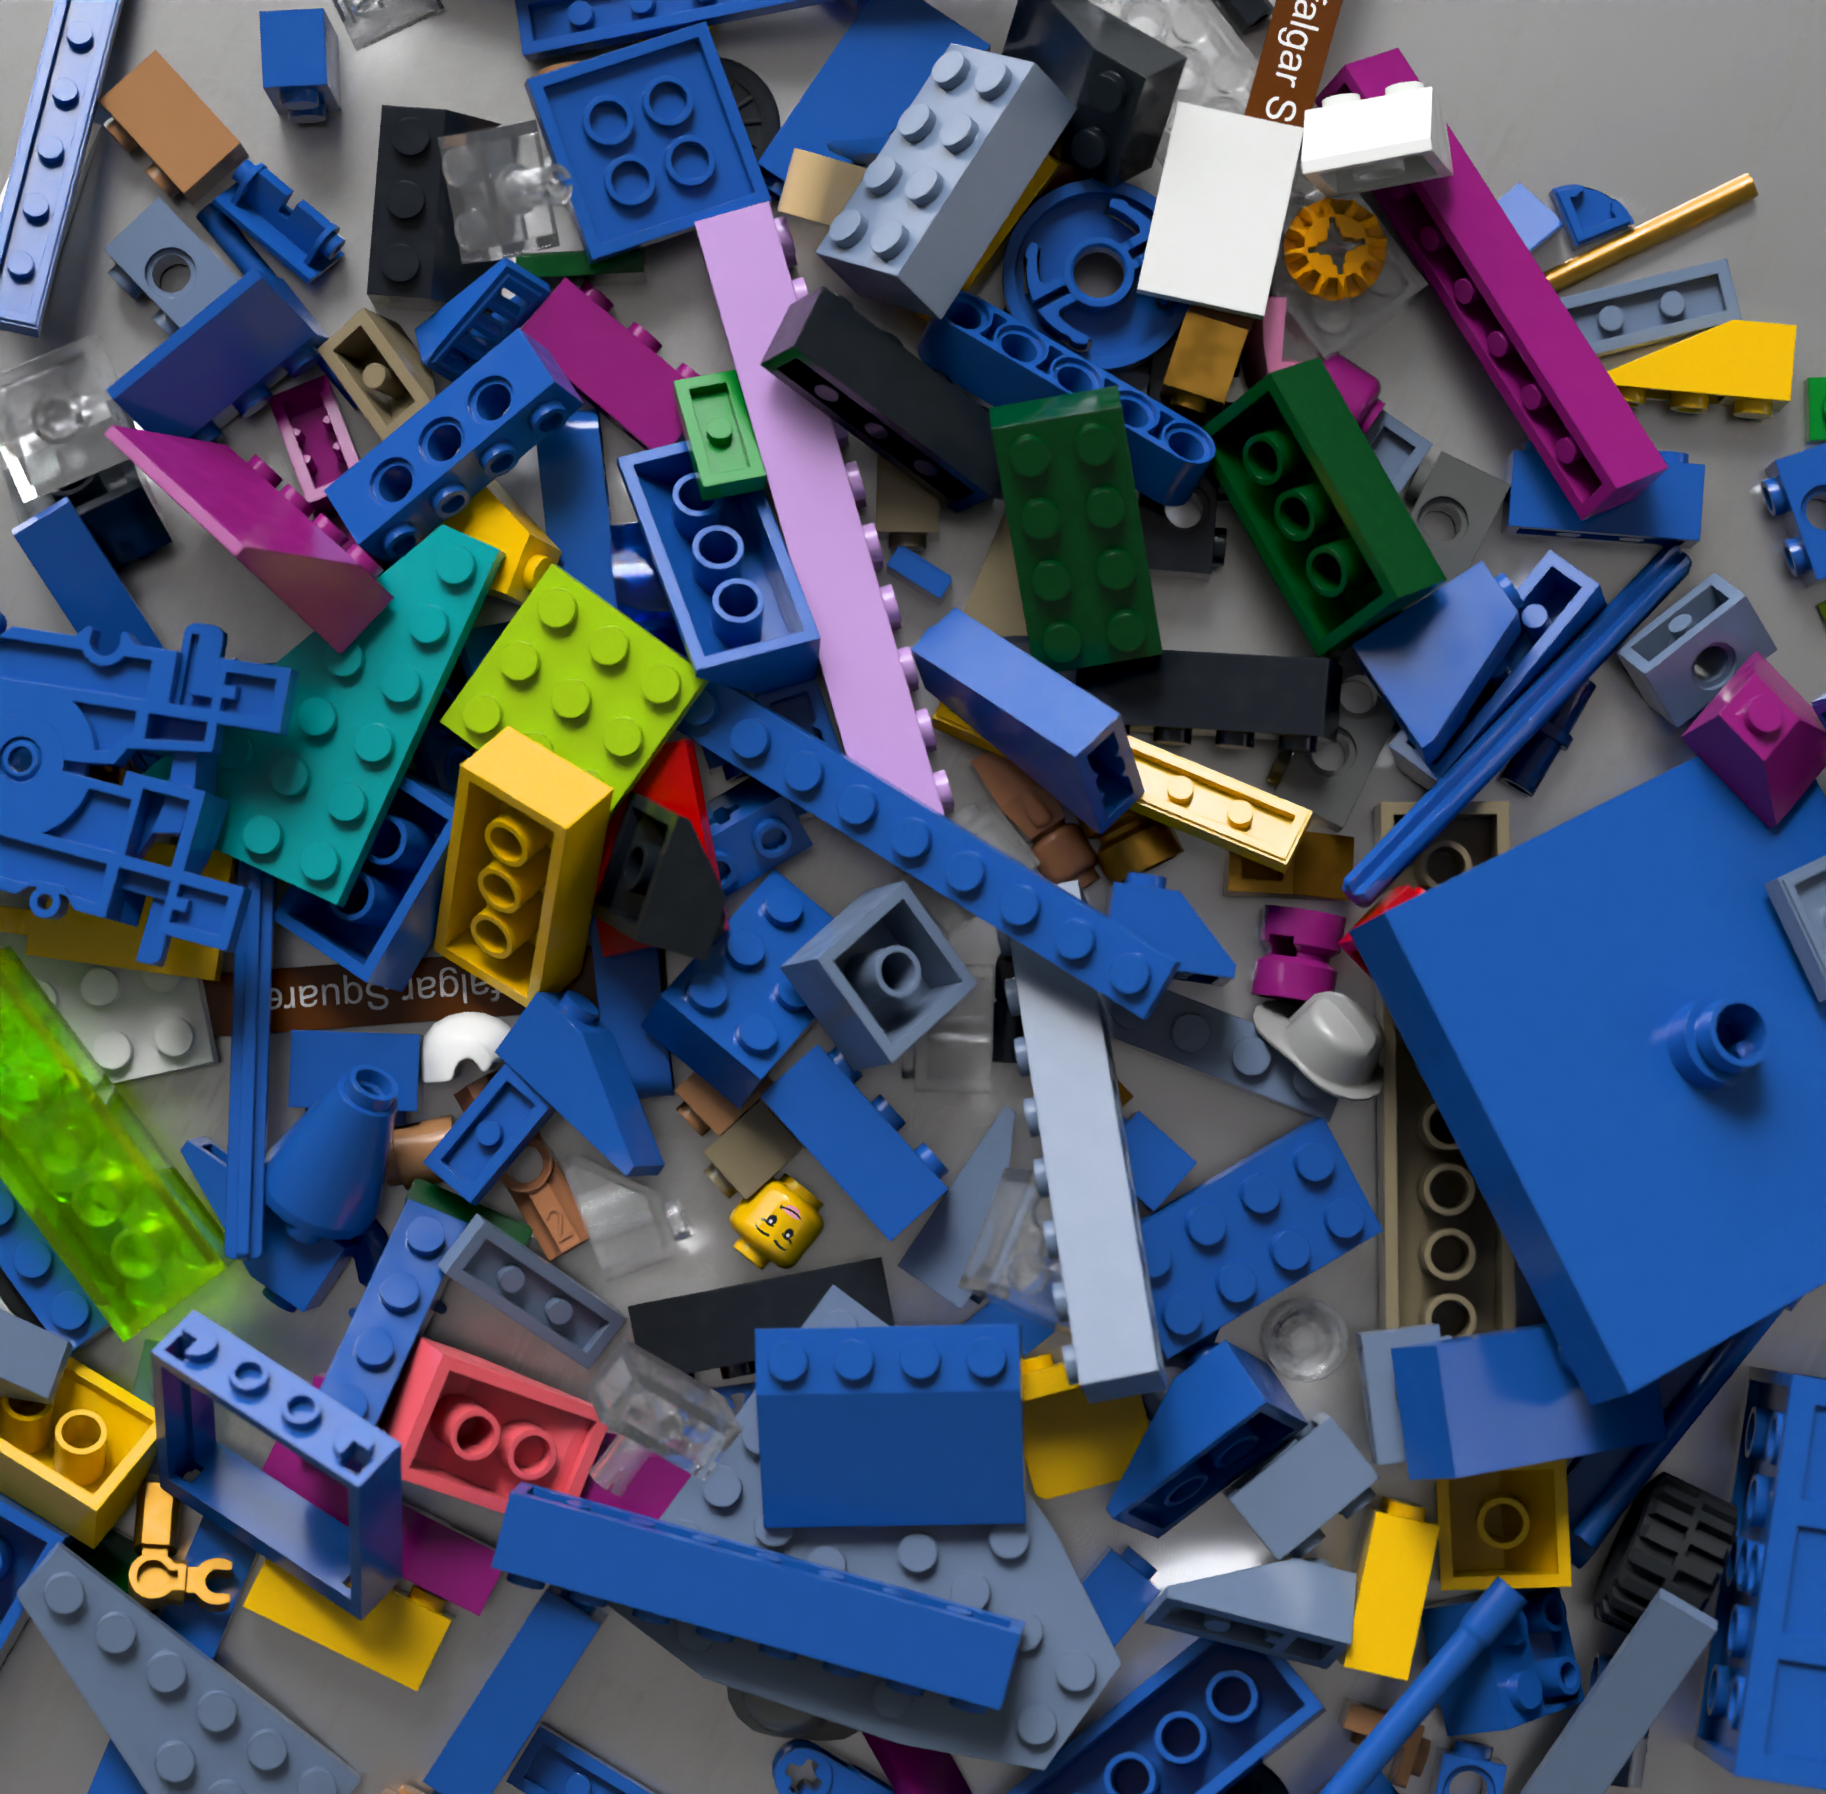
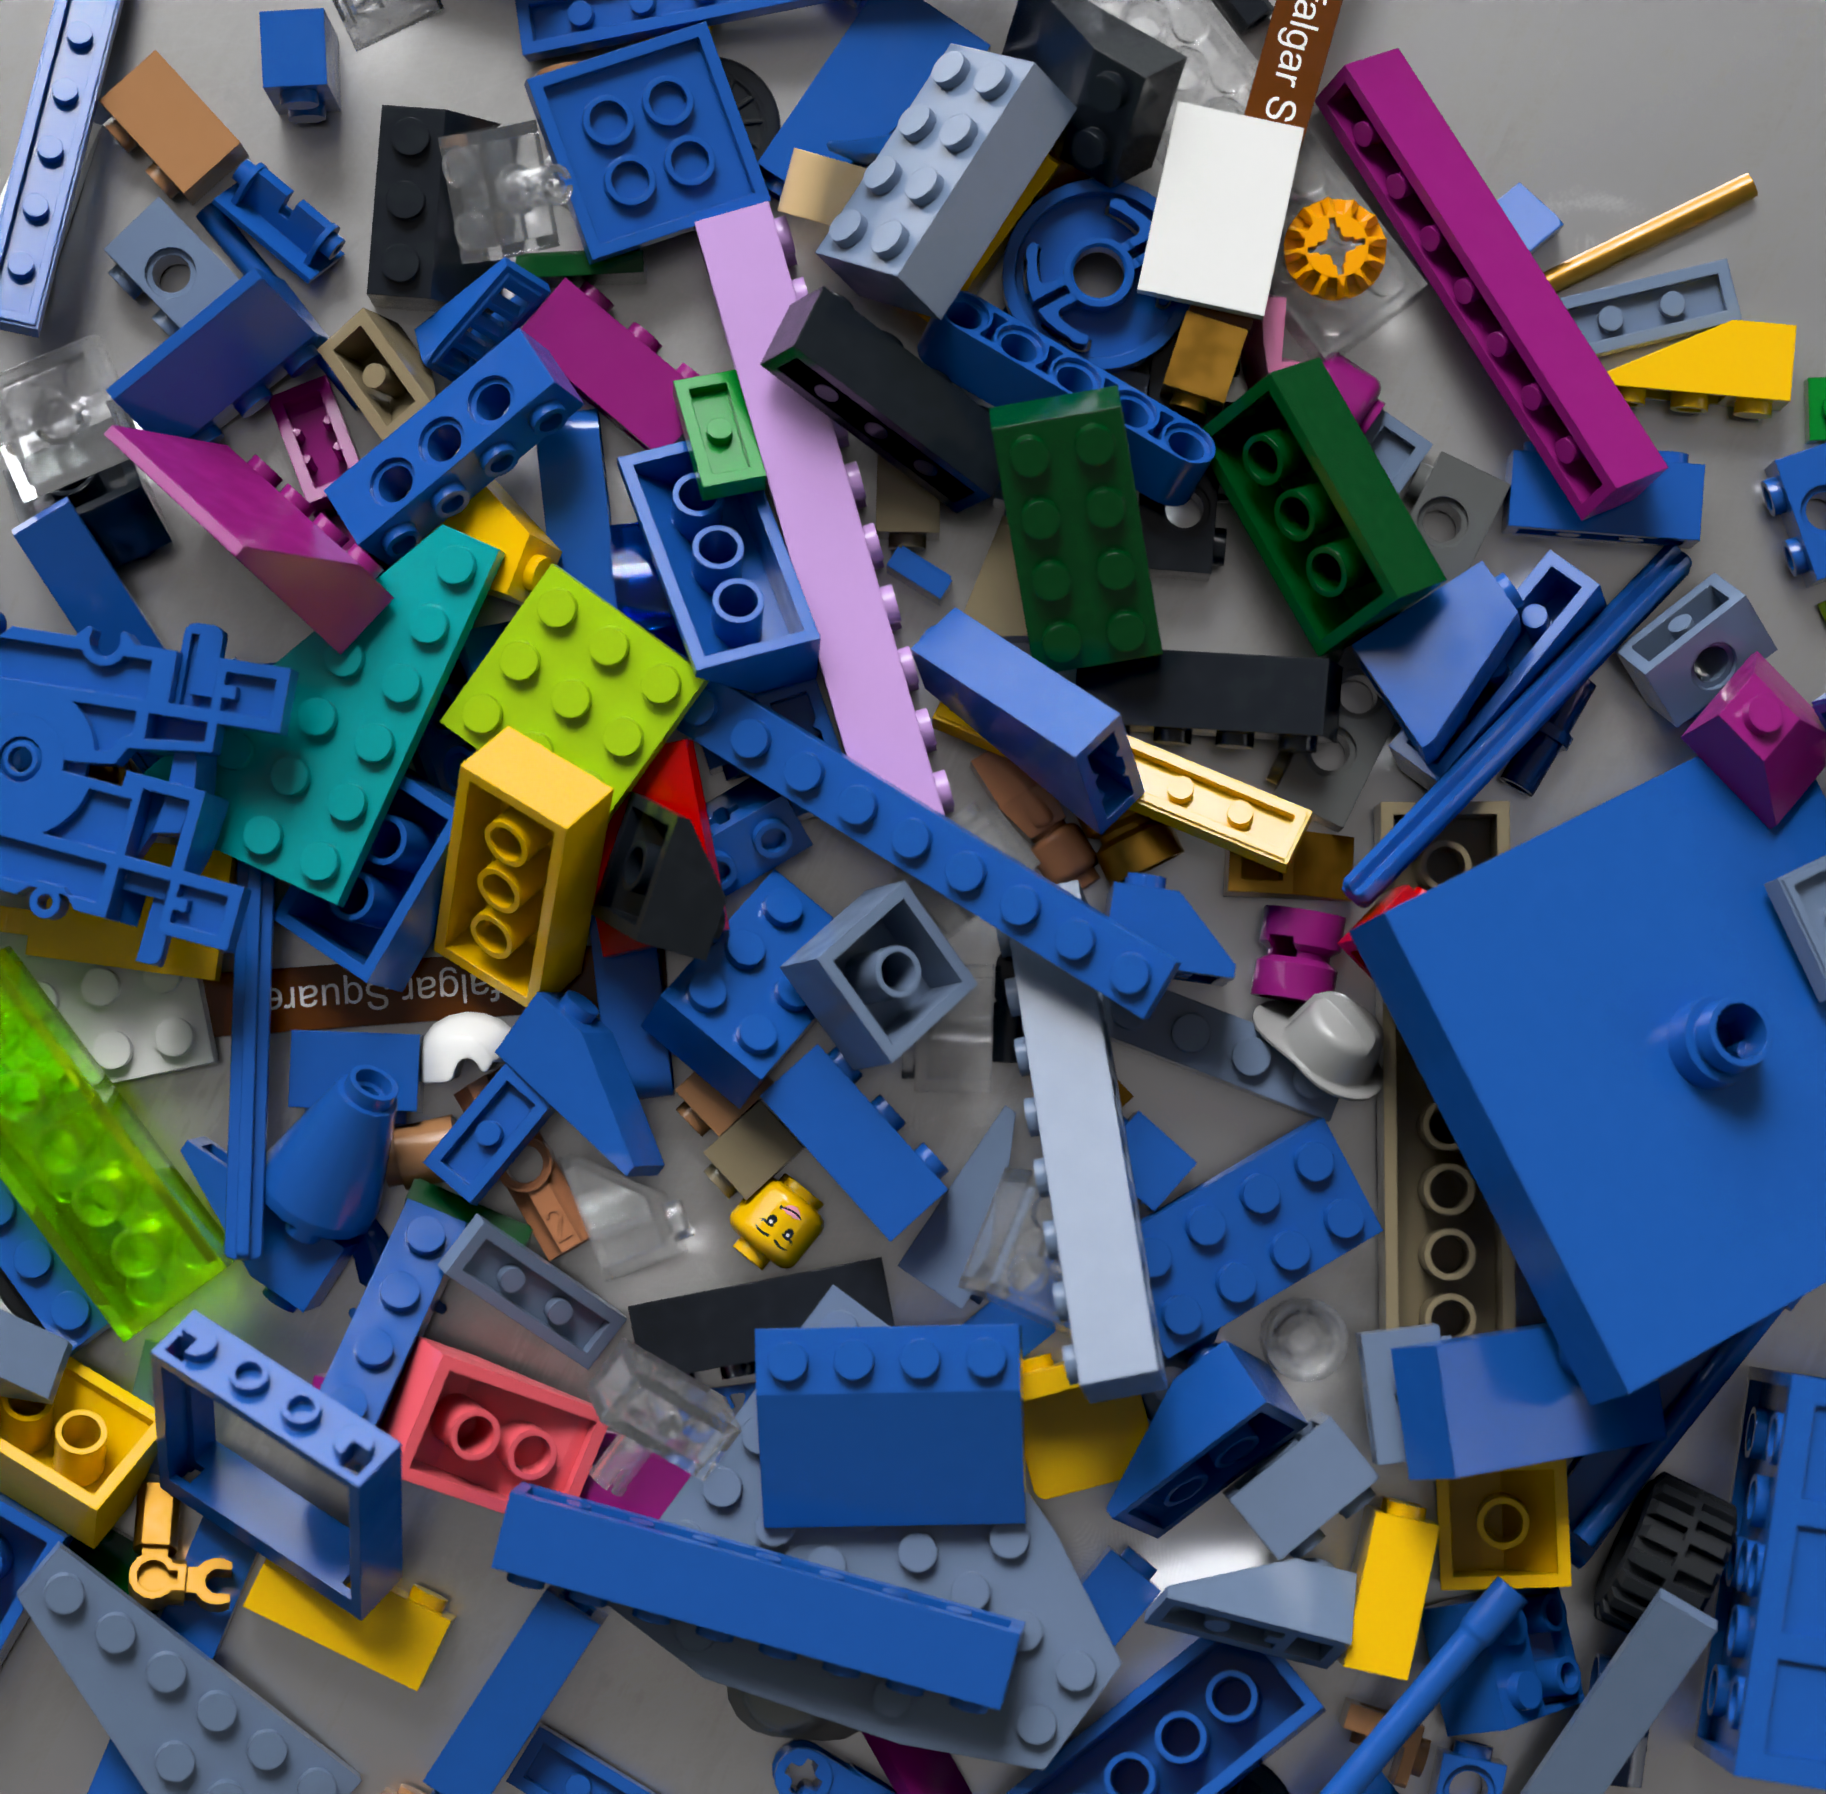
magenta slope [262,1441,502,1616] -> none
white slope [1301,81,1454,198] -> none
blue tile [1549,184,1635,251] -> none

